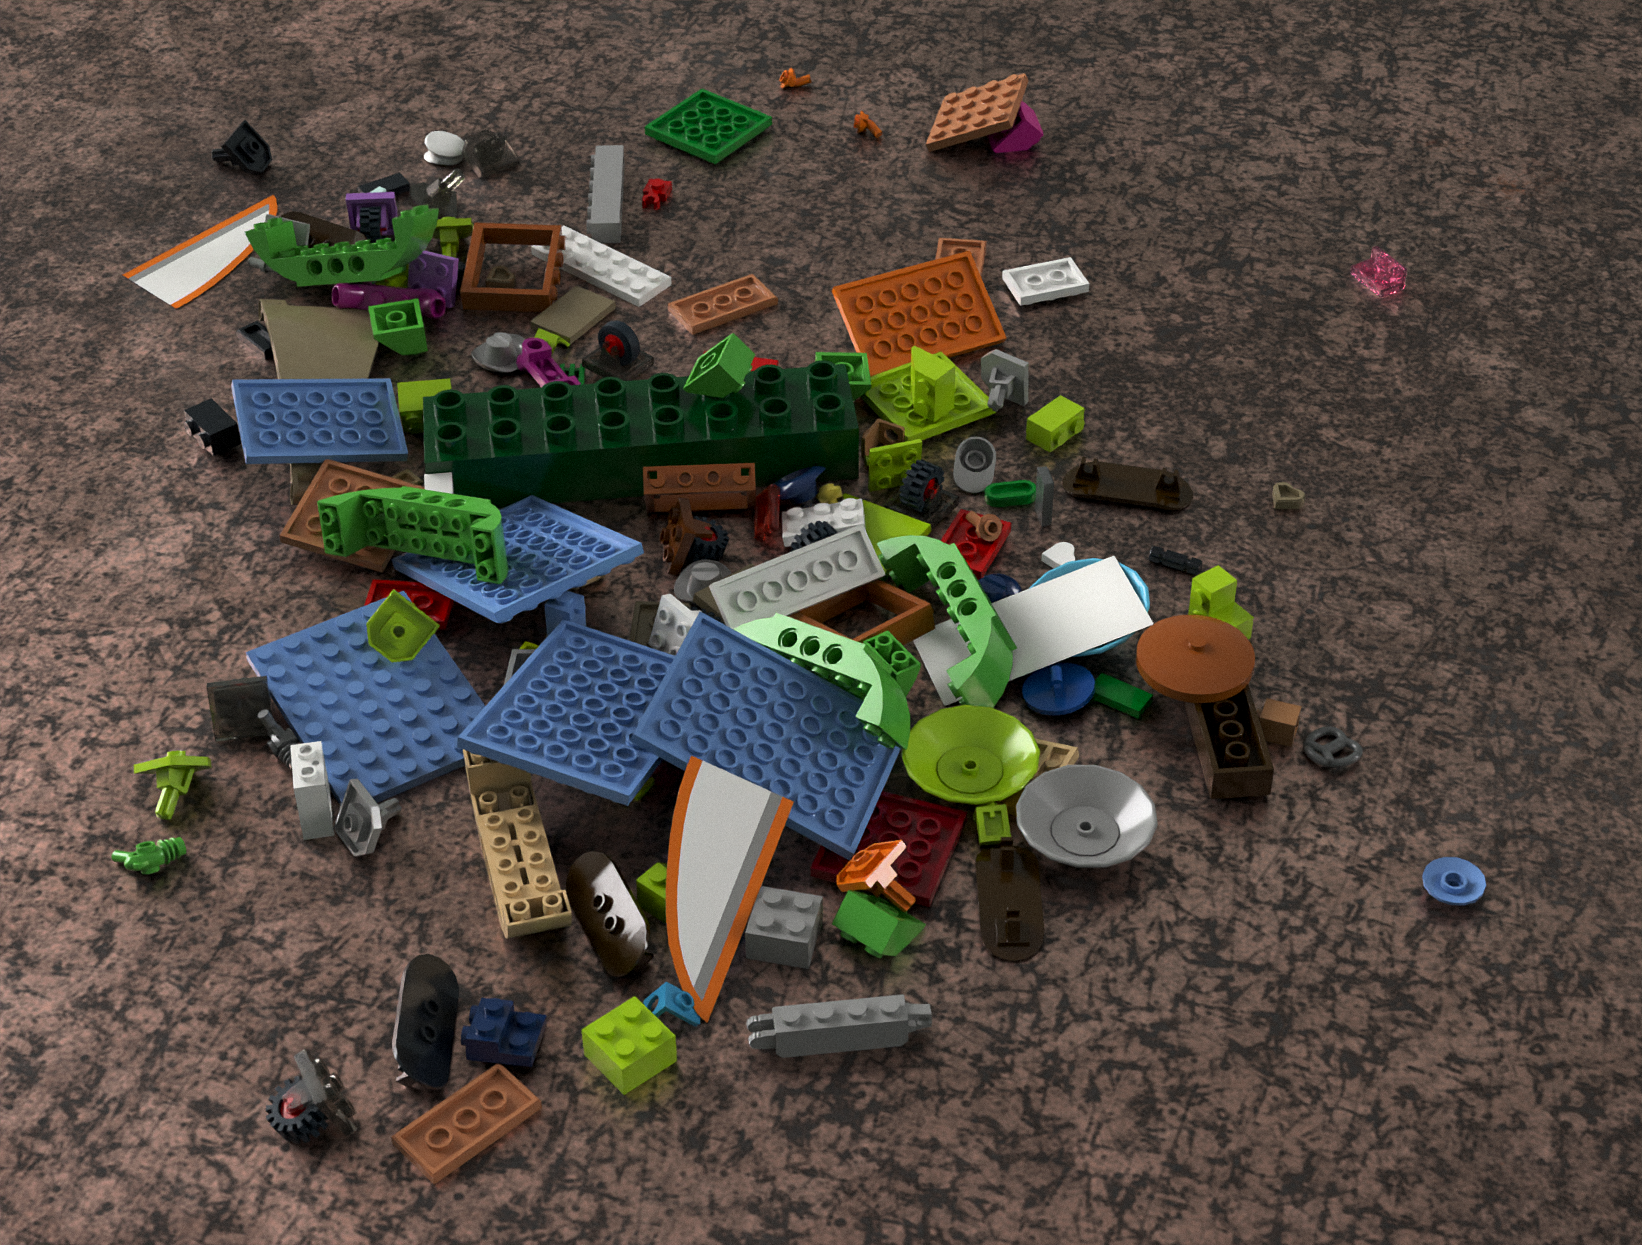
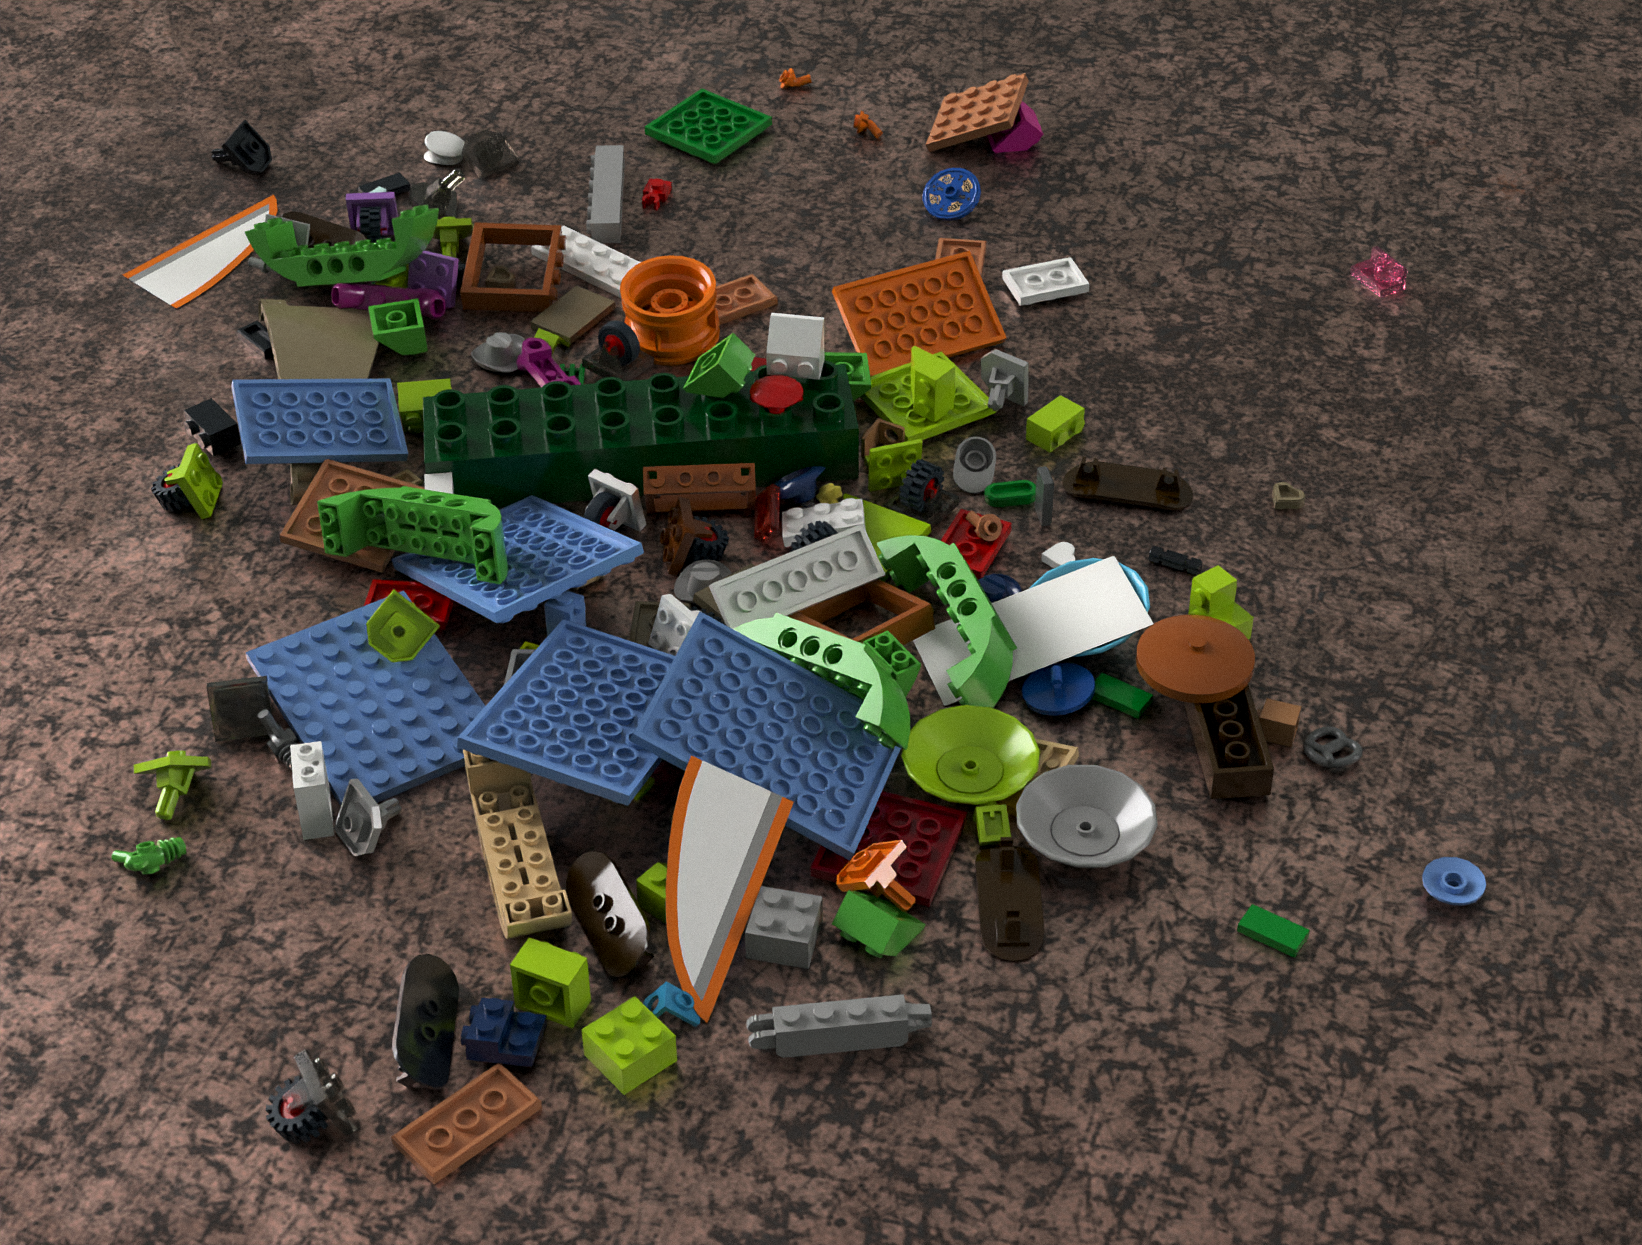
none -> lime plate [151,443,223,519]
none -> lime brick [510,937,591,1028]
none -> white plate [583,469,646,532]
none -> orange wheel [620,255,720,366]
none -> red dish [750,375,803,414]
none -> white slope [766,313,825,380]
none -> blue shield [923,168,981,221]
none -> green tile [1237,904,1310,958]

